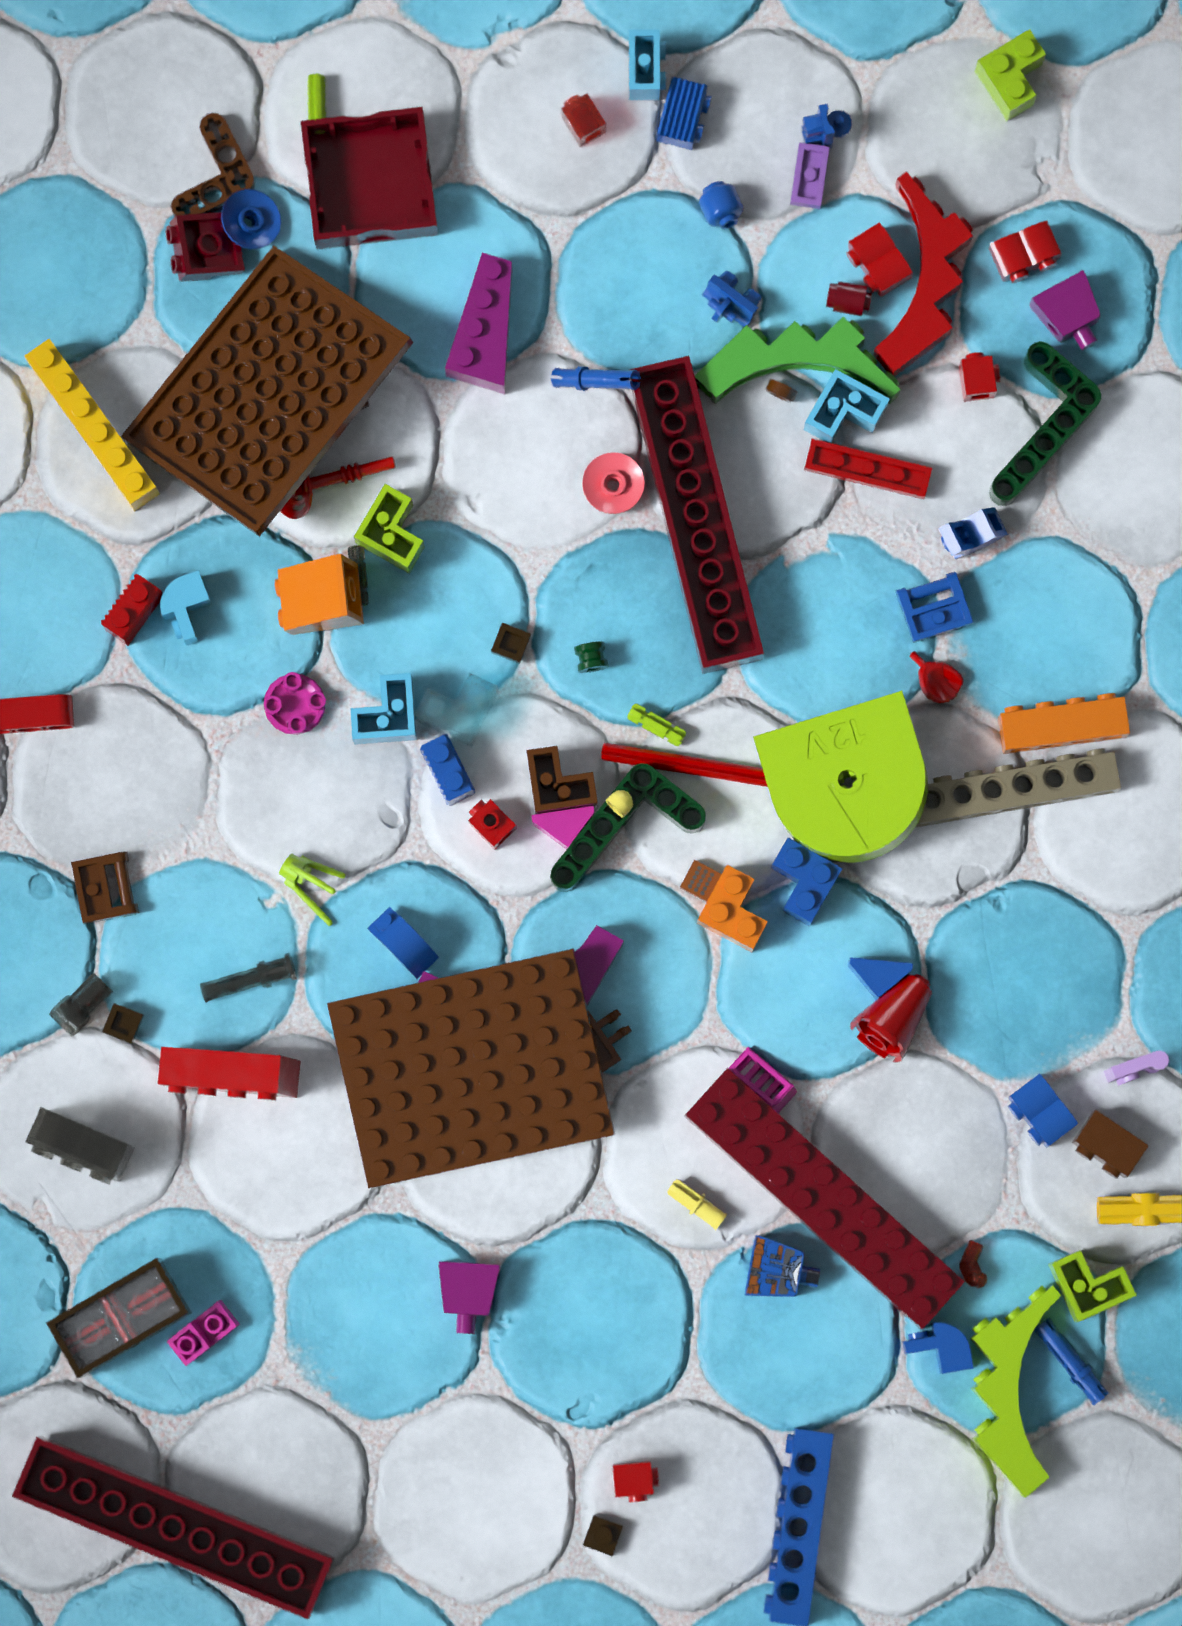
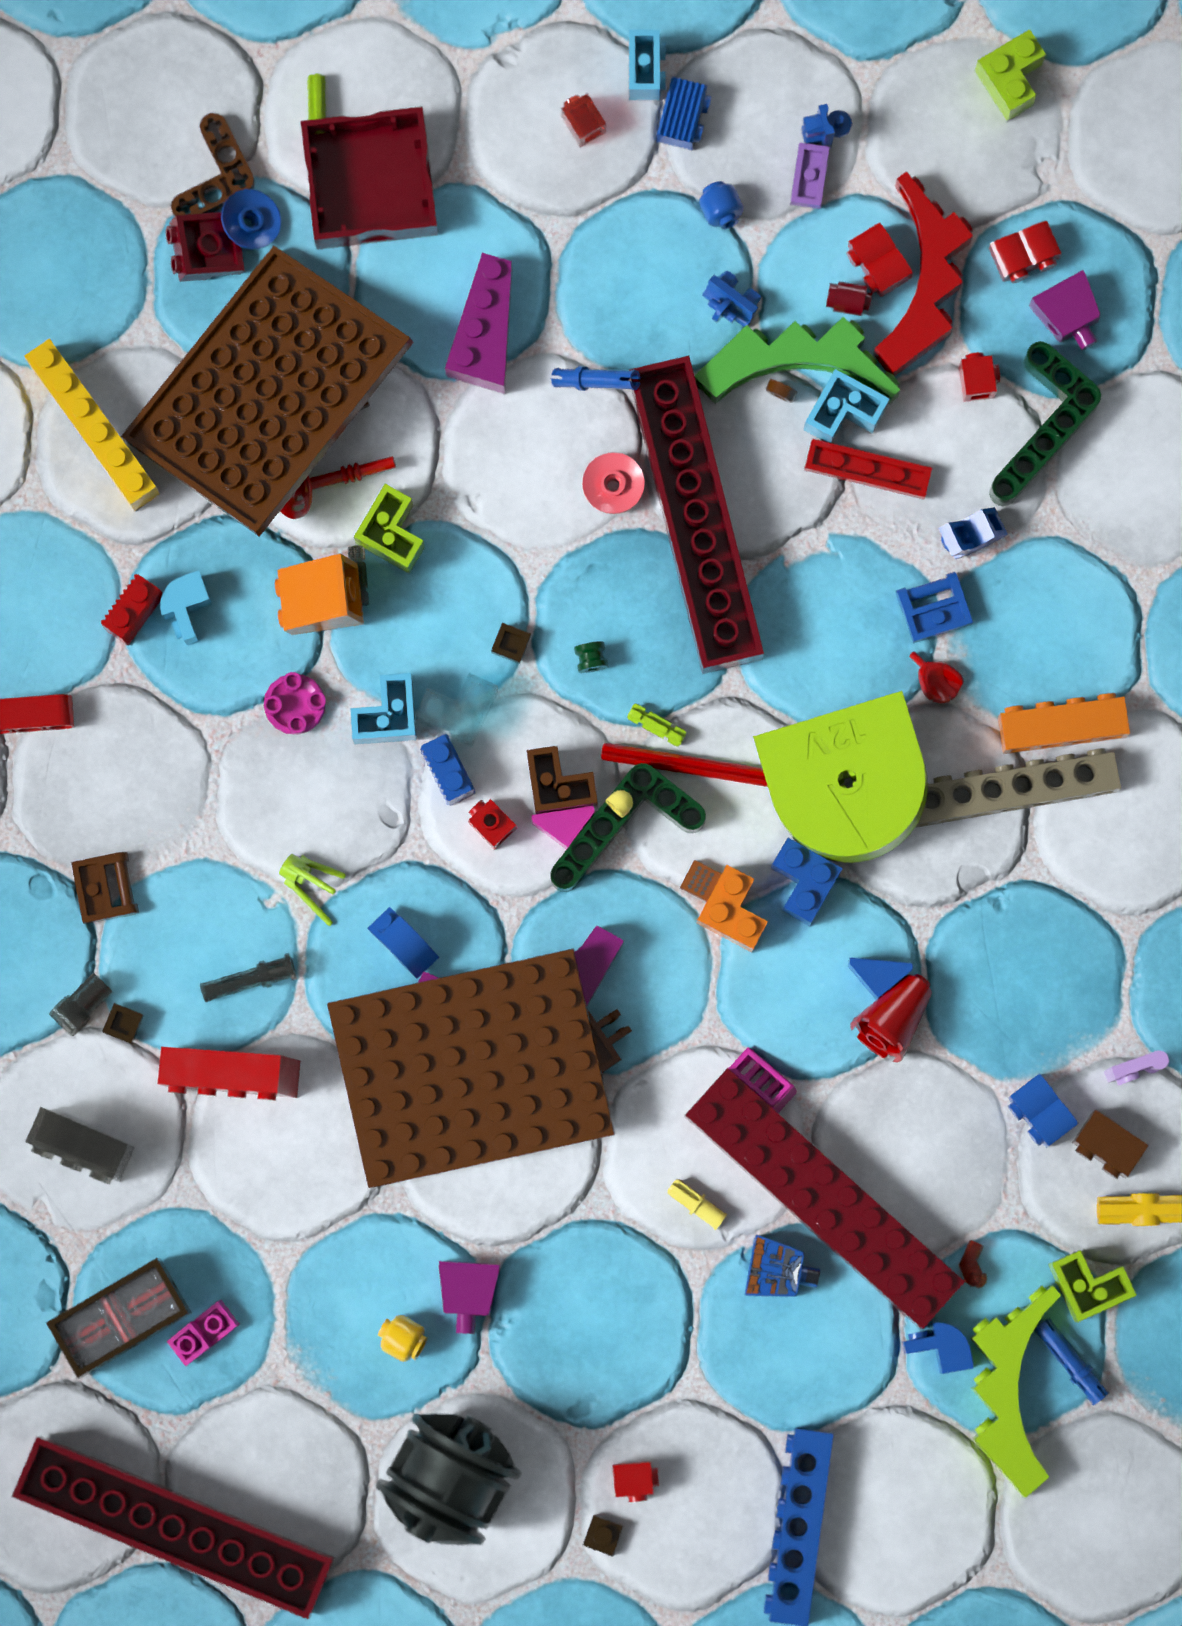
none -> pearl dark grey wheel [375,1413,521,1545]
none -> yellow head [378,1315,427,1362]

